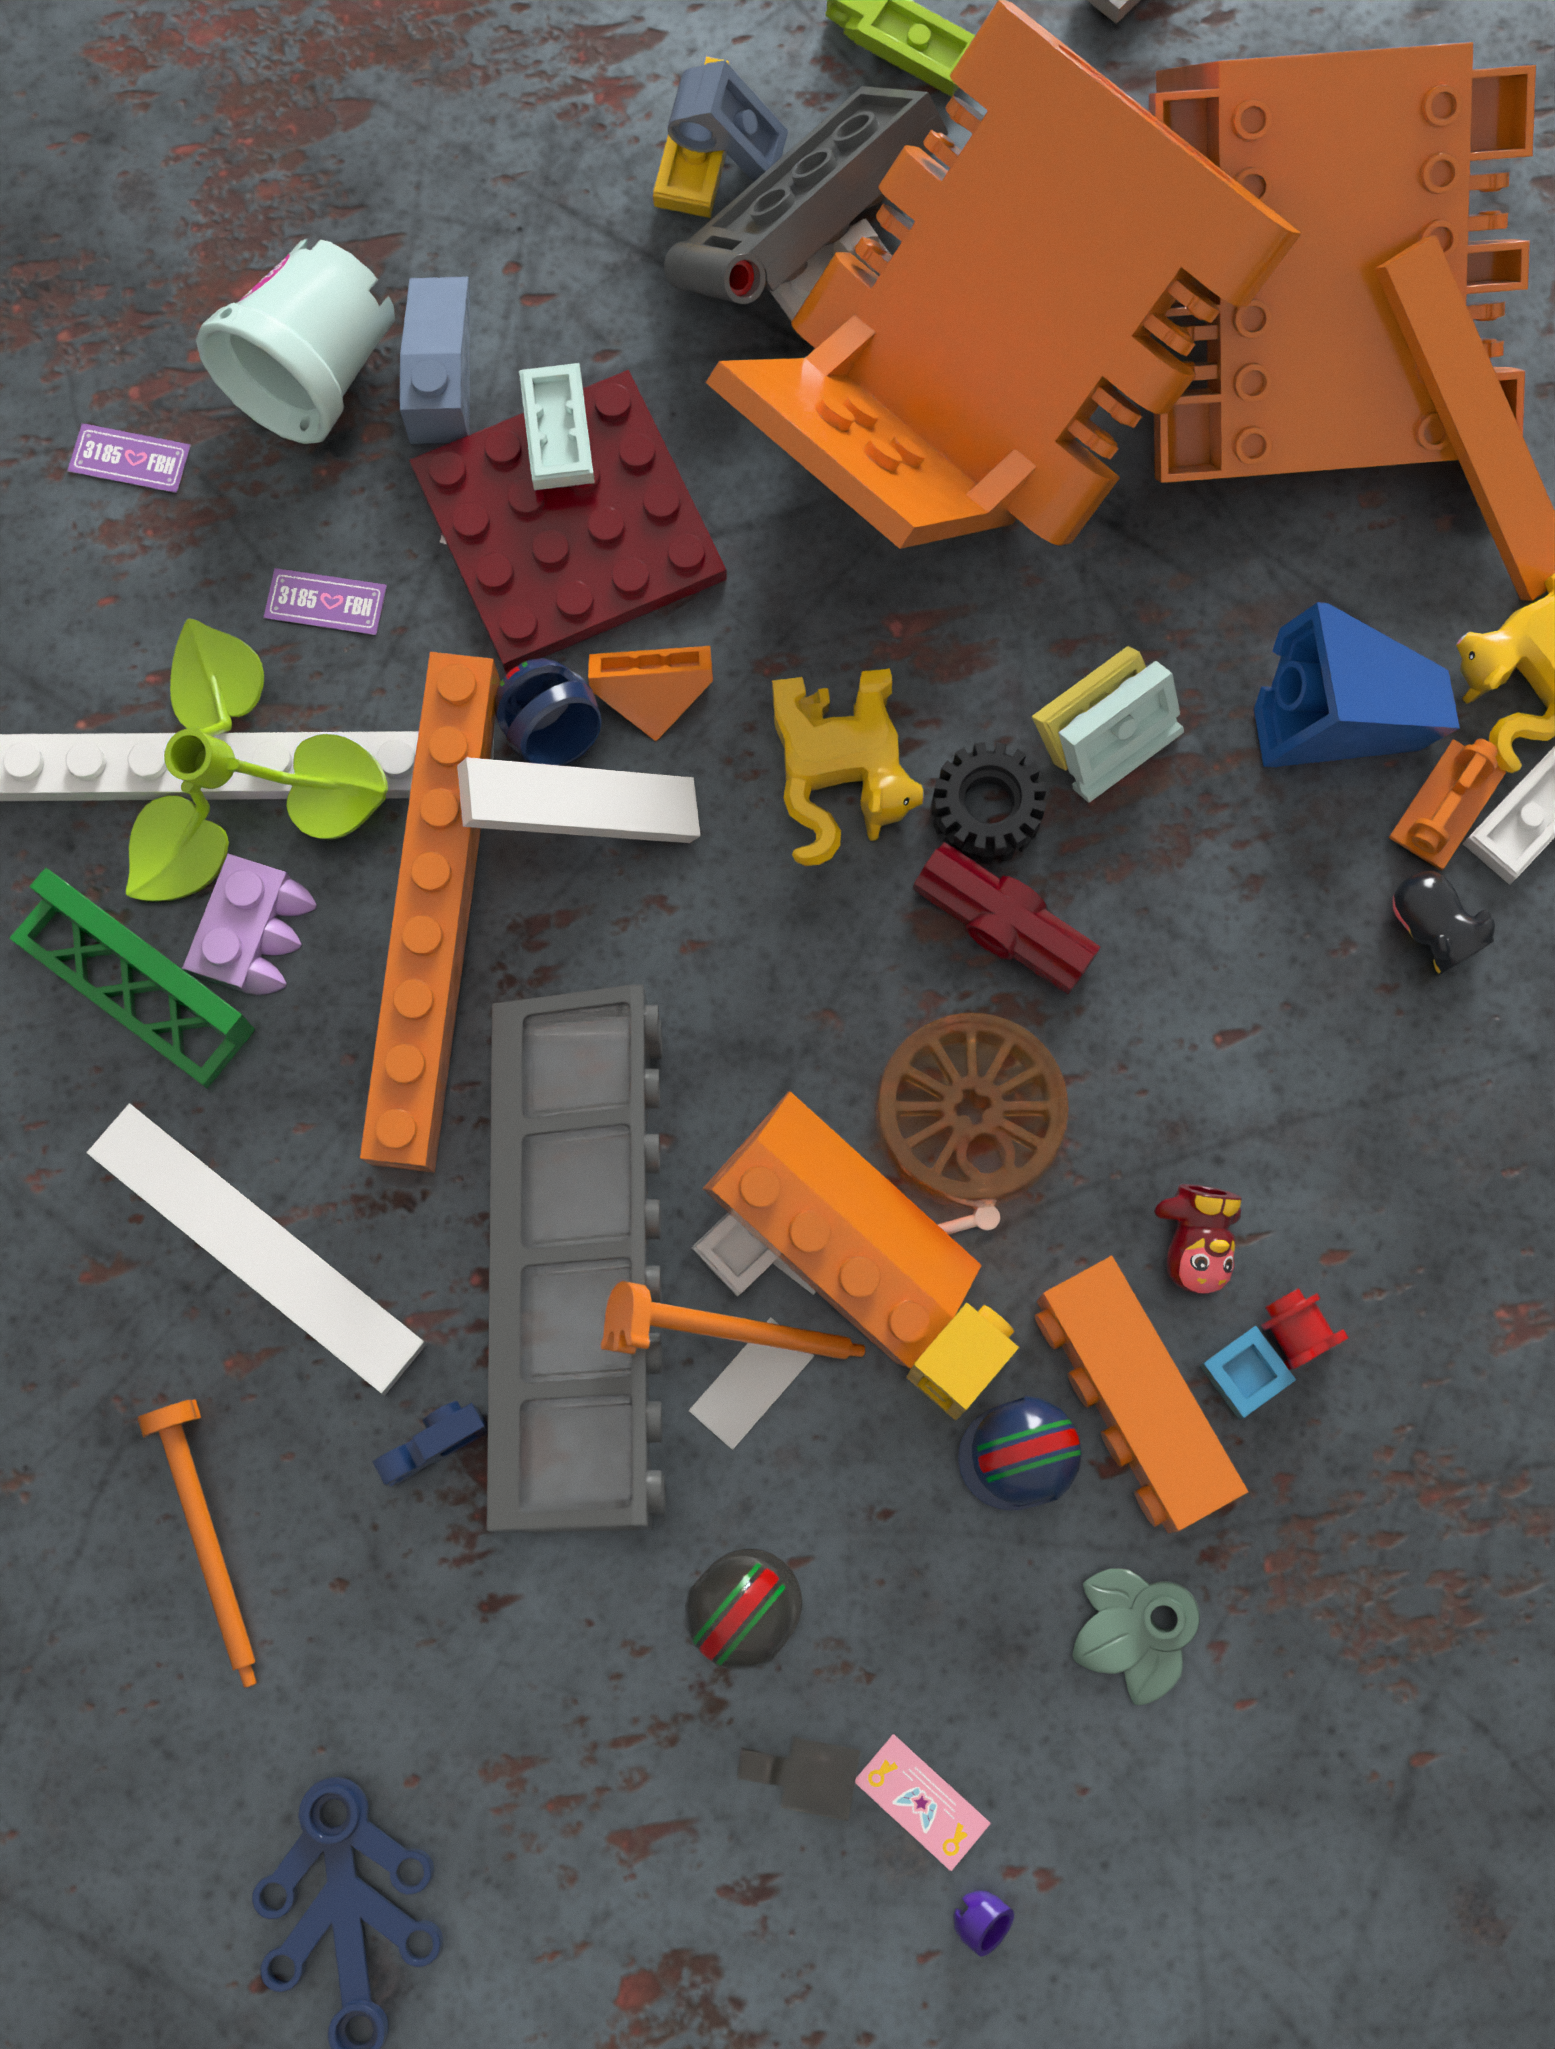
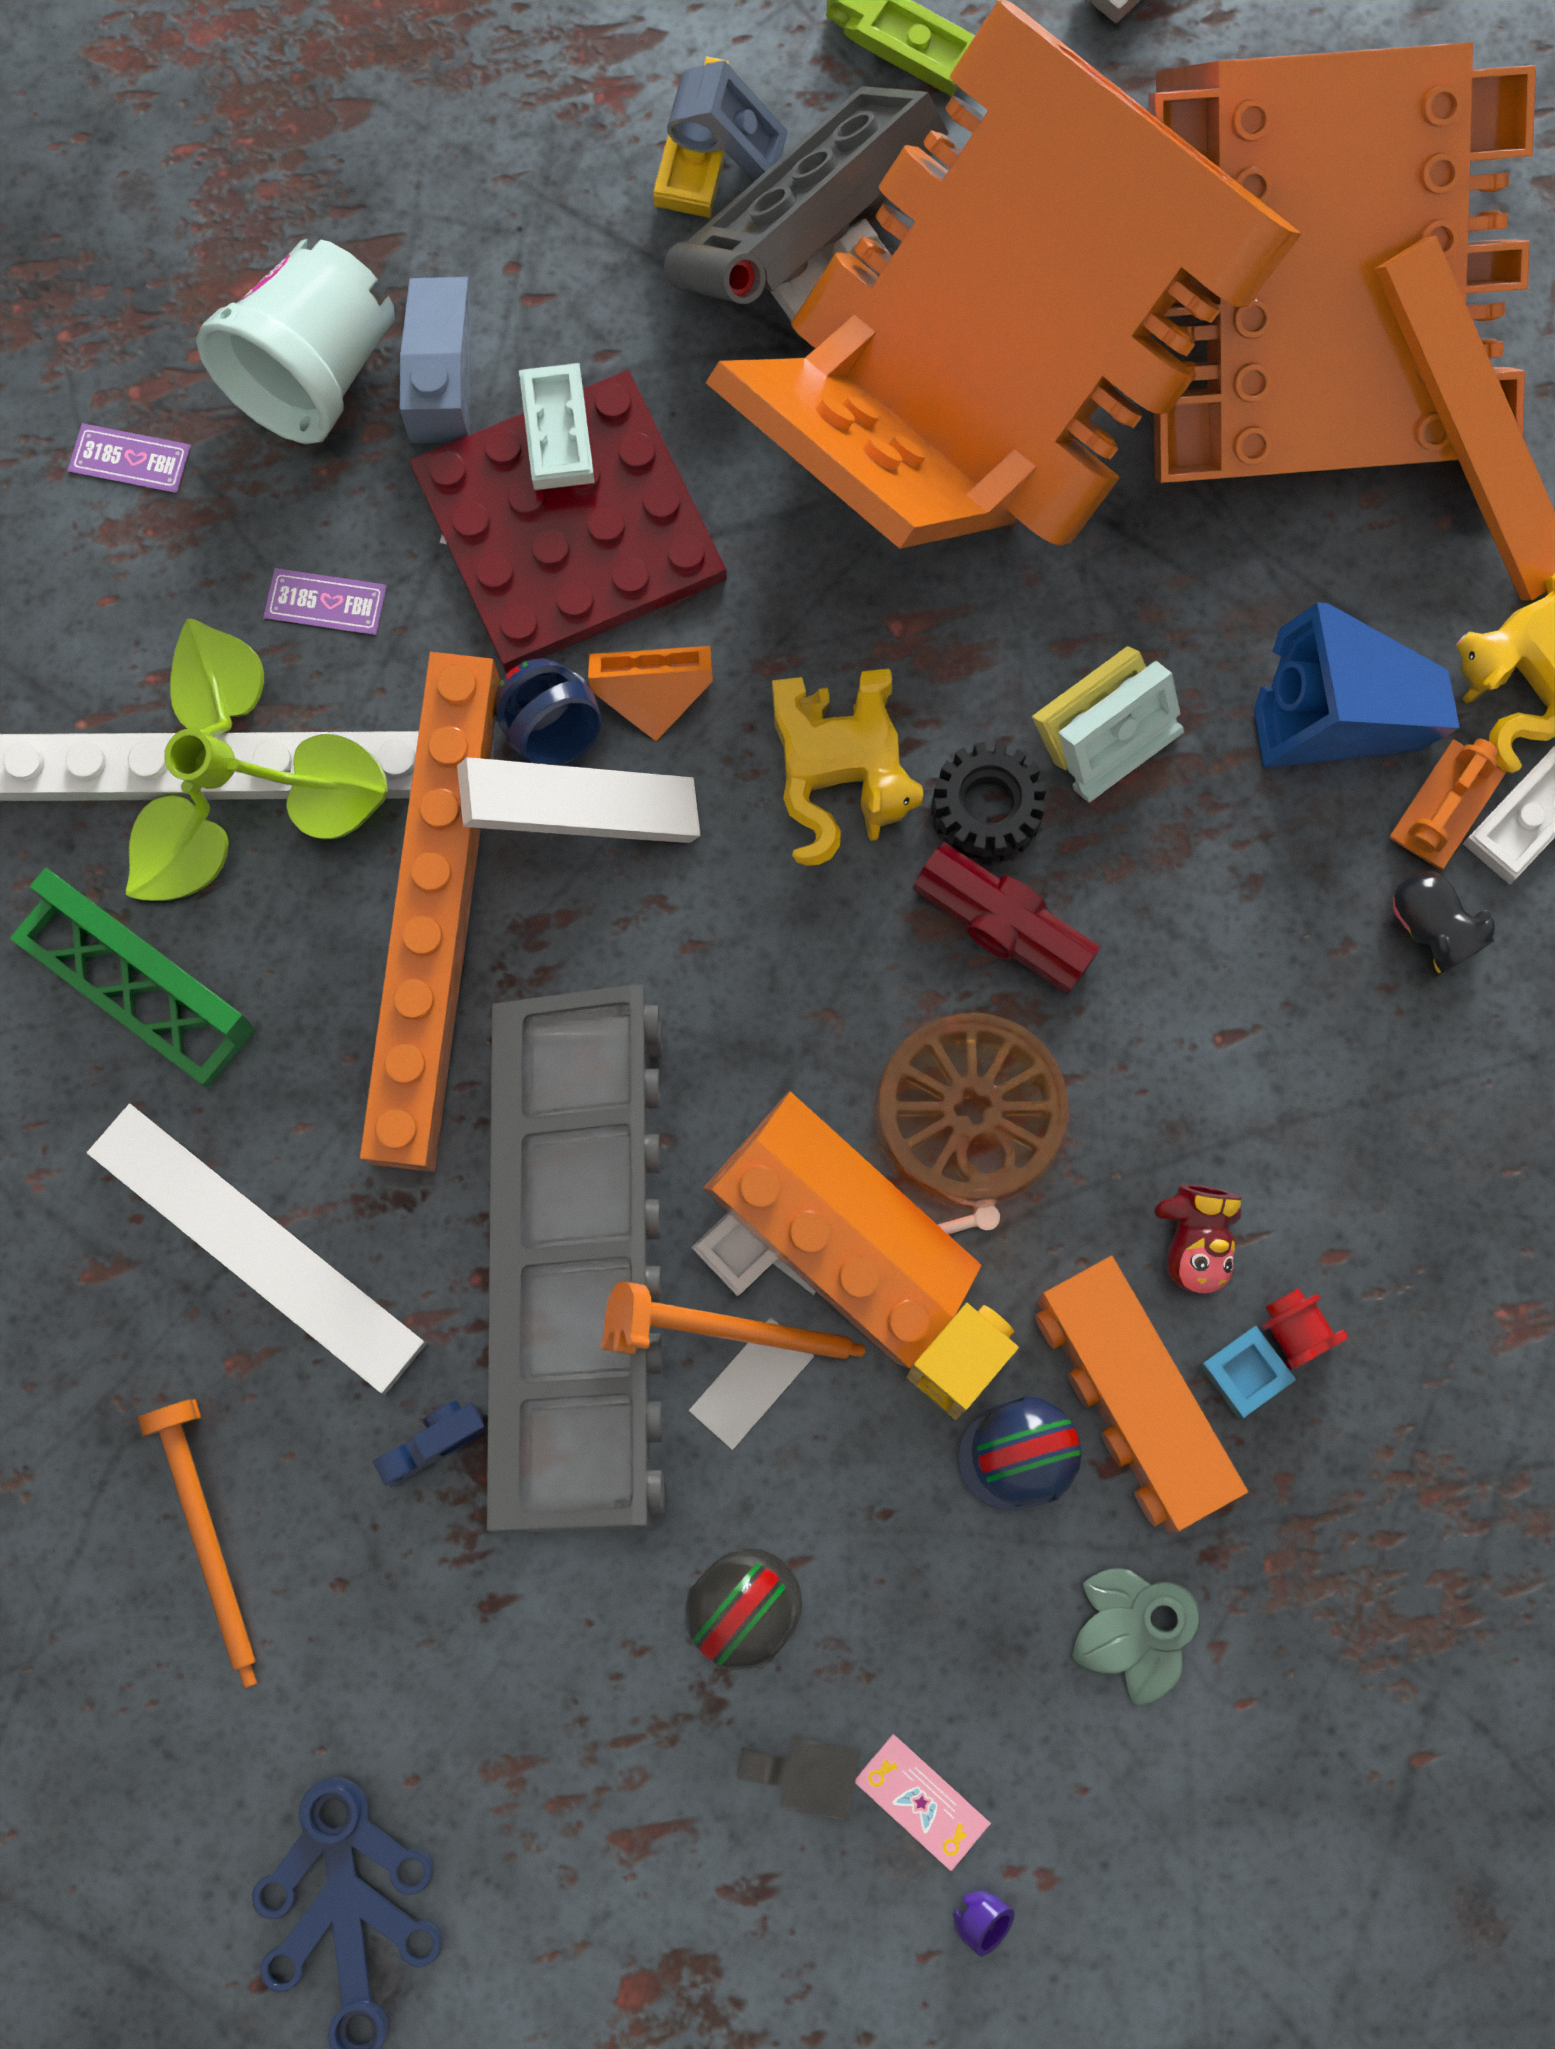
lavender plate [182,854,317,995] -> none

